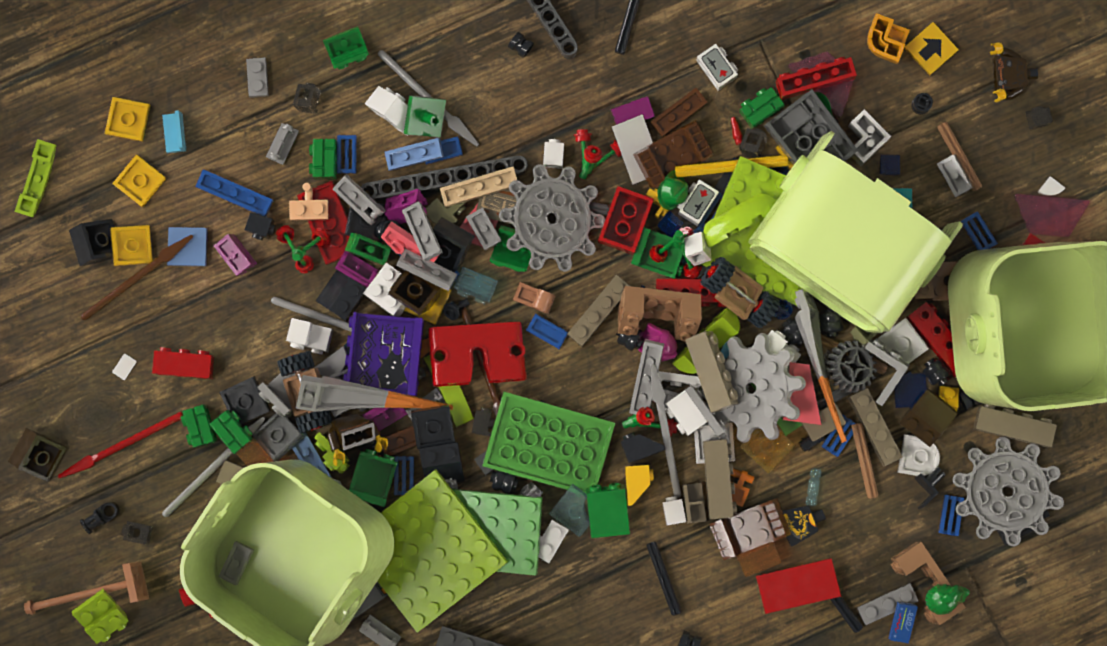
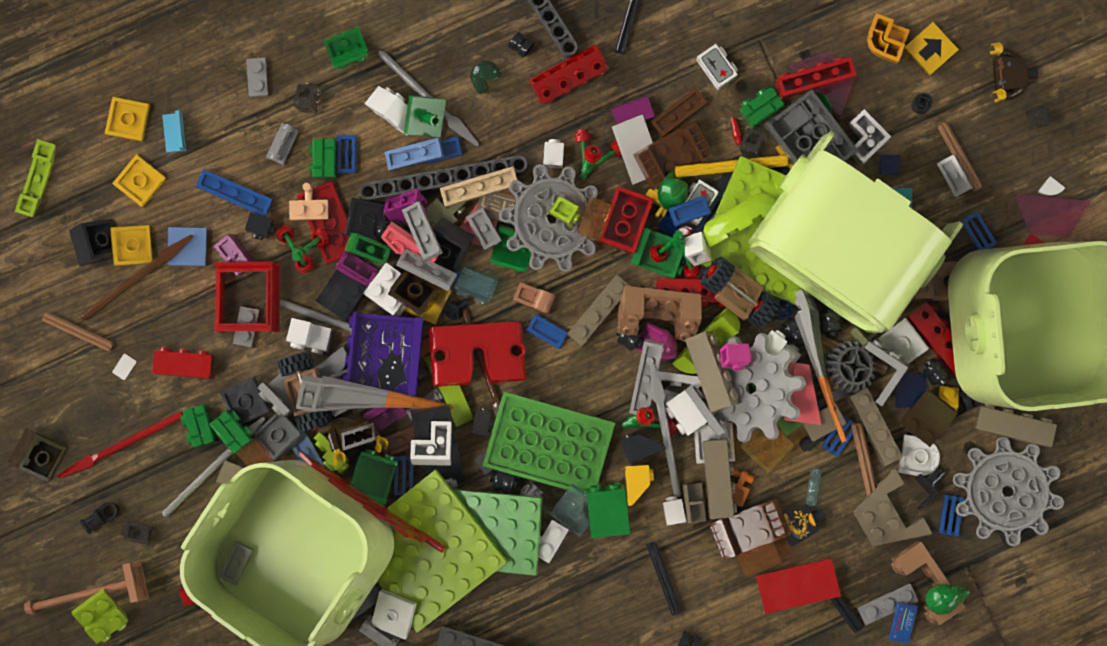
light grey plate [333,174,385,225] -> none
none -> medium nougat axle [42,312,114,351]
none -> red piece [214,262,281,333]
none -> light grey plate [233,306,260,348]
none -> red animal [298,451,446,553]
none -> white plate [371,589,417,640]
none -> white brick [411,421,452,465]
none -> clear green helmet [470,60,503,94]
none -> red brick [528,44,609,105]
none -> lime bracket [549,196,581,228]
none -> clear orange panel [578,197,612,242]
none -> blue tile [668,195,711,227]
none -> dark pink brick [720,344,752,371]
none -> dark tan wing [853,468,932,546]

